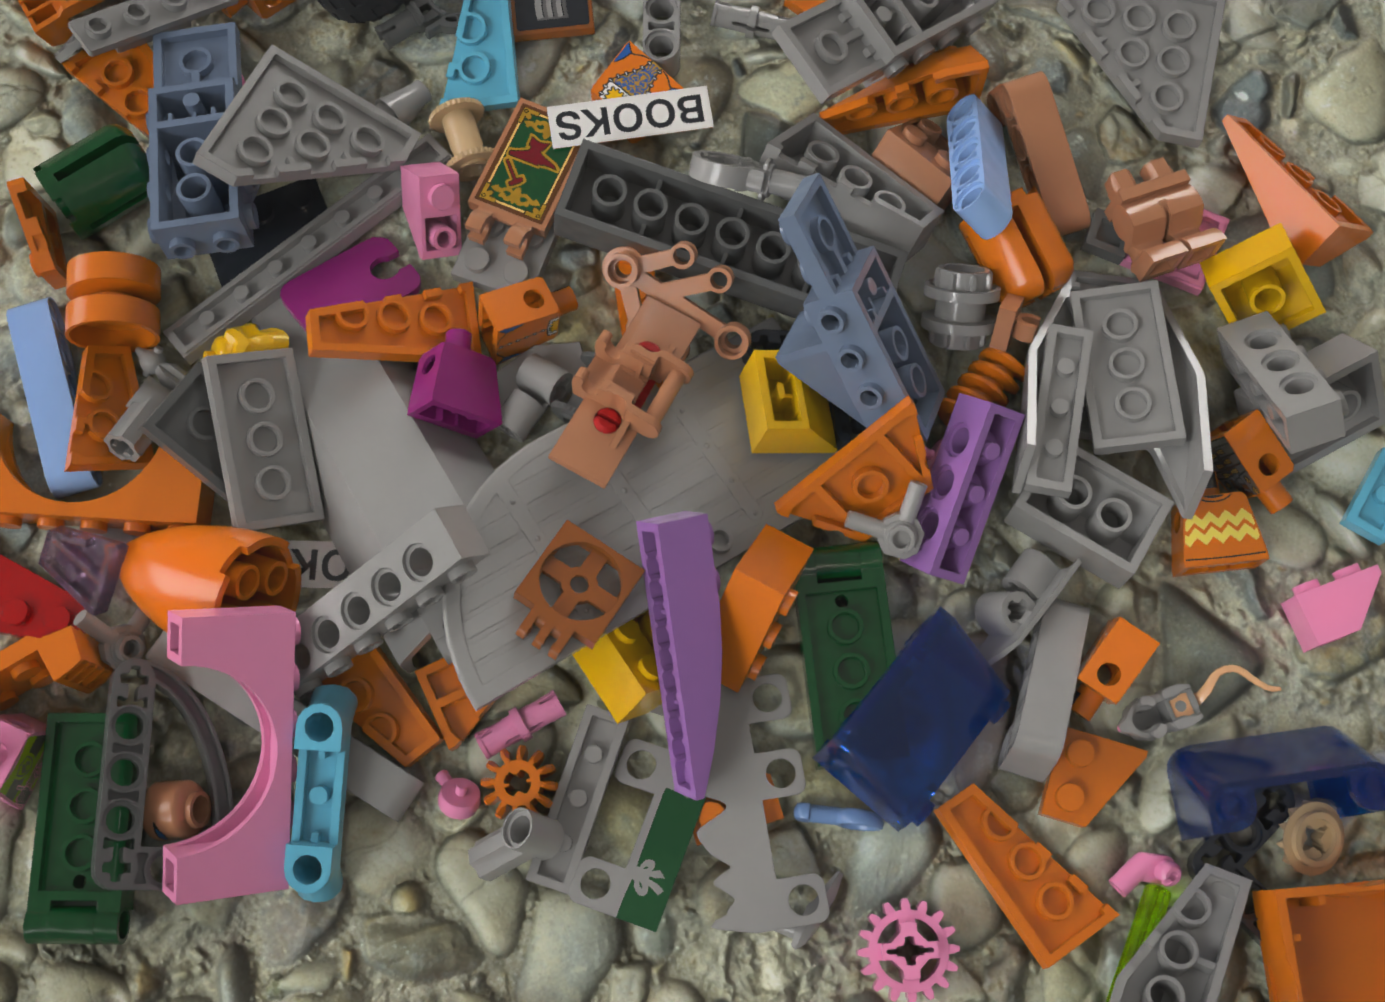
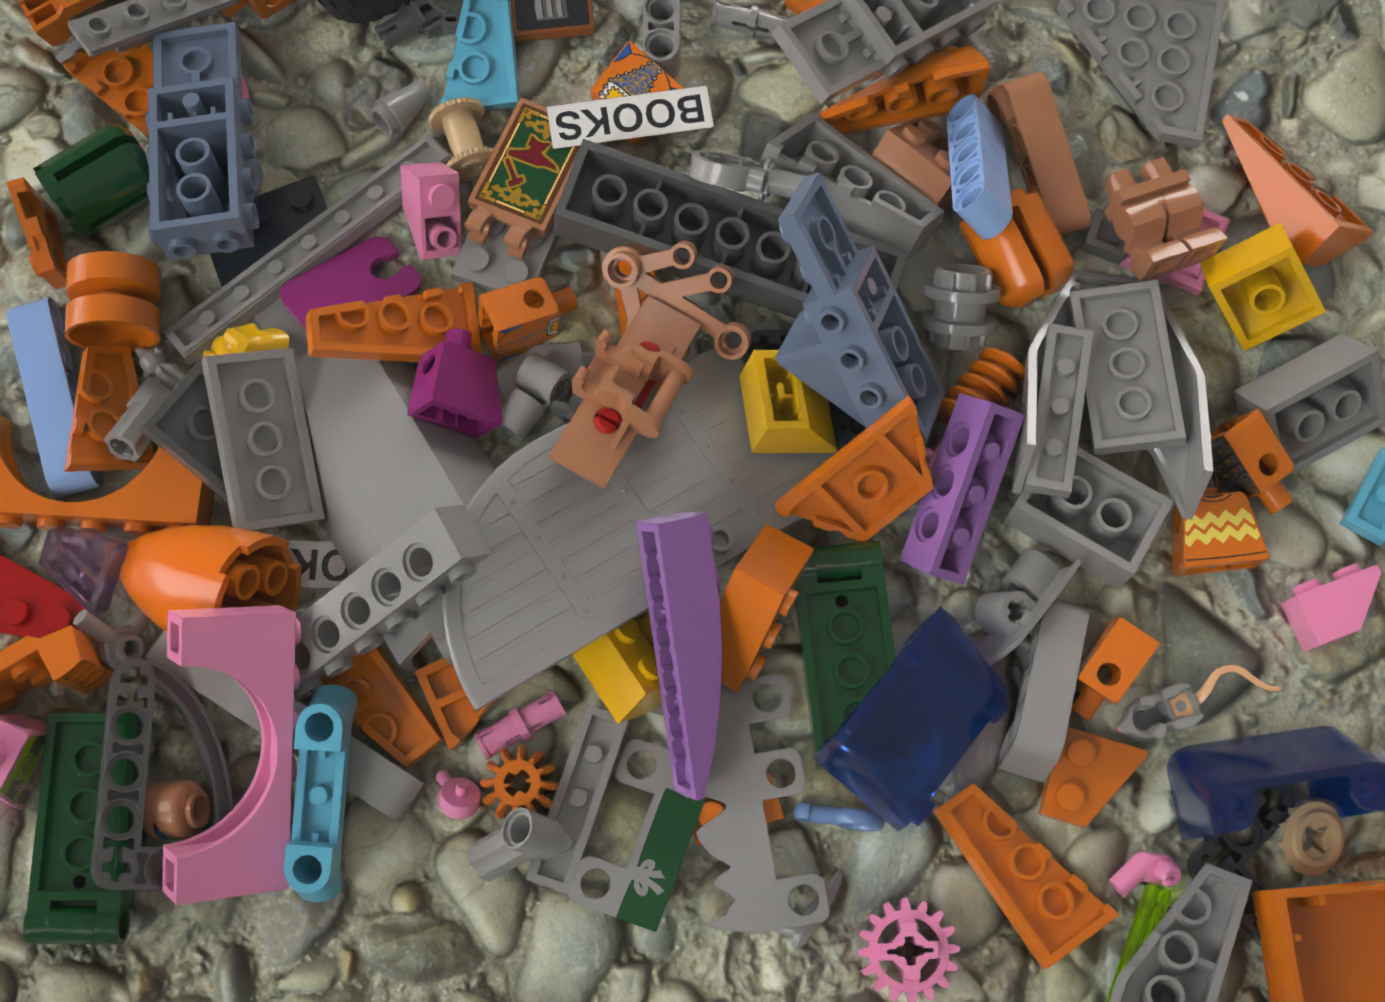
light grey plate [192,44,422,187] -> none
dark orange piece [513,520,645,661] -> none
light grey piece [844,480,928,560] -> none
nougat tile [989,293,1041,352] -> none
light grey brick [1217,311,1349,454] -> none

